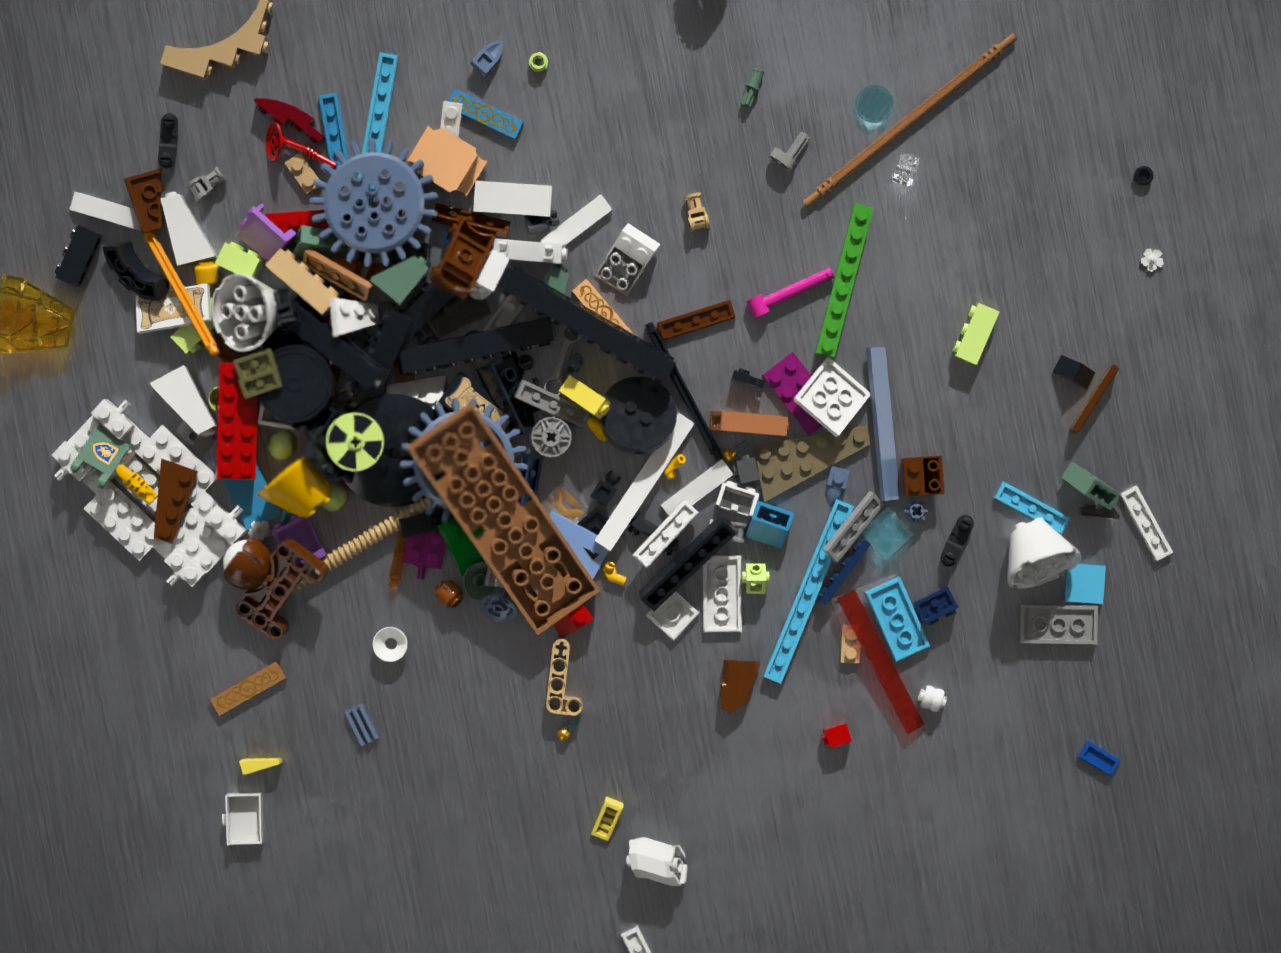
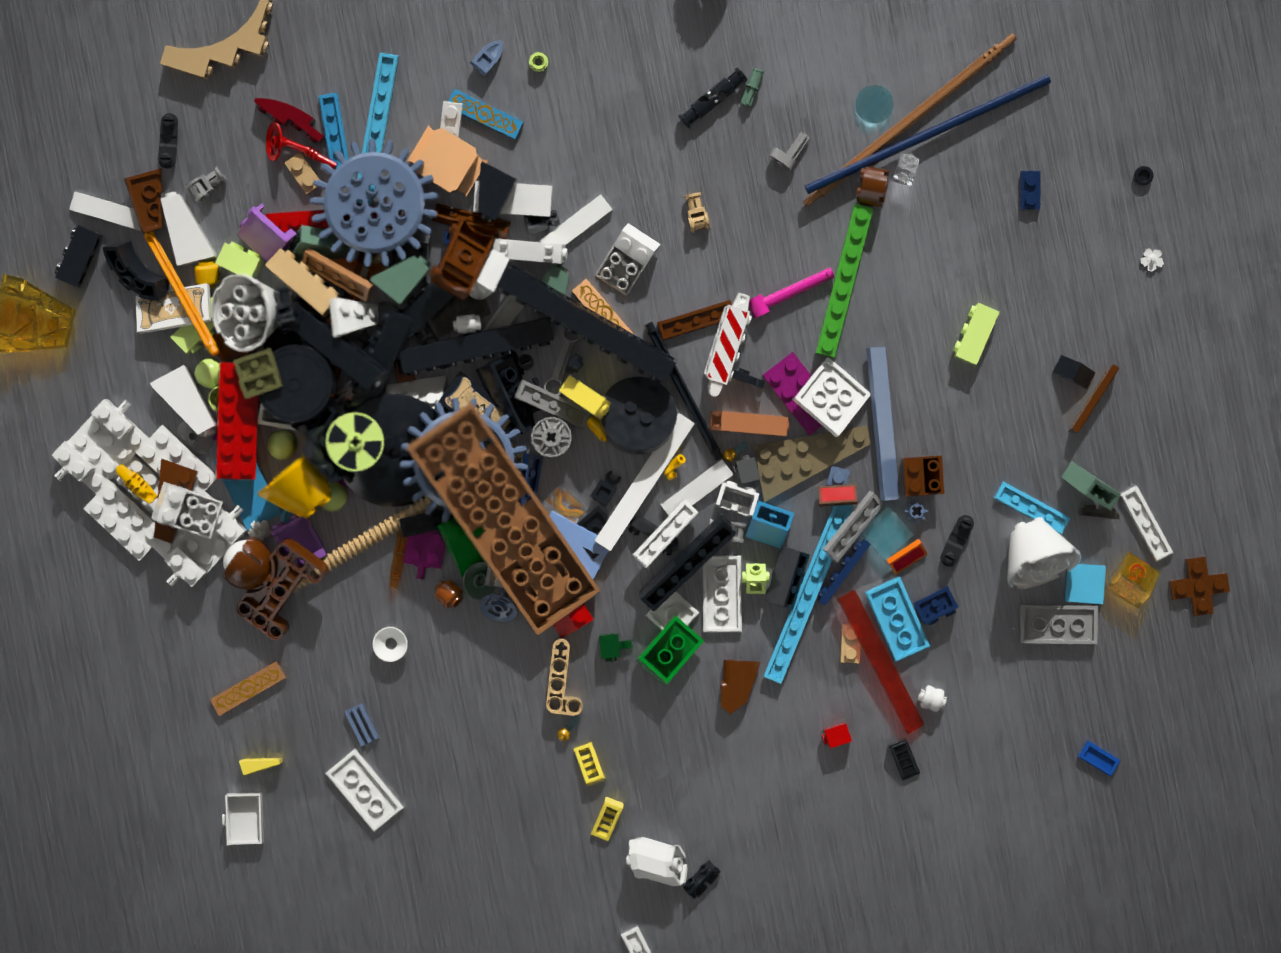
sand green flag [70,426,130,489] -> none
yellow arm [603,561,627,586] -> none
none -> white slope [151,482,223,538]
none -> yellowish green hair [194,358,220,388]
none -> white tile [325,749,404,832]
none -> white brick [453,314,482,335]
none -> black slope [478,161,517,223]
none -> light yellow slope [574,742,606,786]
none -> dark green brick [599,633,633,662]
none -> green slope [635,615,704,686]
none -> black piece [678,67,748,129]
none -> black hinge [683,860,721,899]
none -> white hinge [704,293,751,397]
none -> black brick [765,546,810,610]
none -> dark blue piece [804,74,1051,194]
none -> tile [818,484,858,507]
none -> reddish brown brick [856,166,890,208]
none -> tile [887,539,927,575]
none -> black slope [888,738,920,780]
none -> dark blue plate [1020,171,1041,210]
none -> clear yellow slope [1106,551,1160,608]
none -> reddish brown plate [1169,556,1230,616]

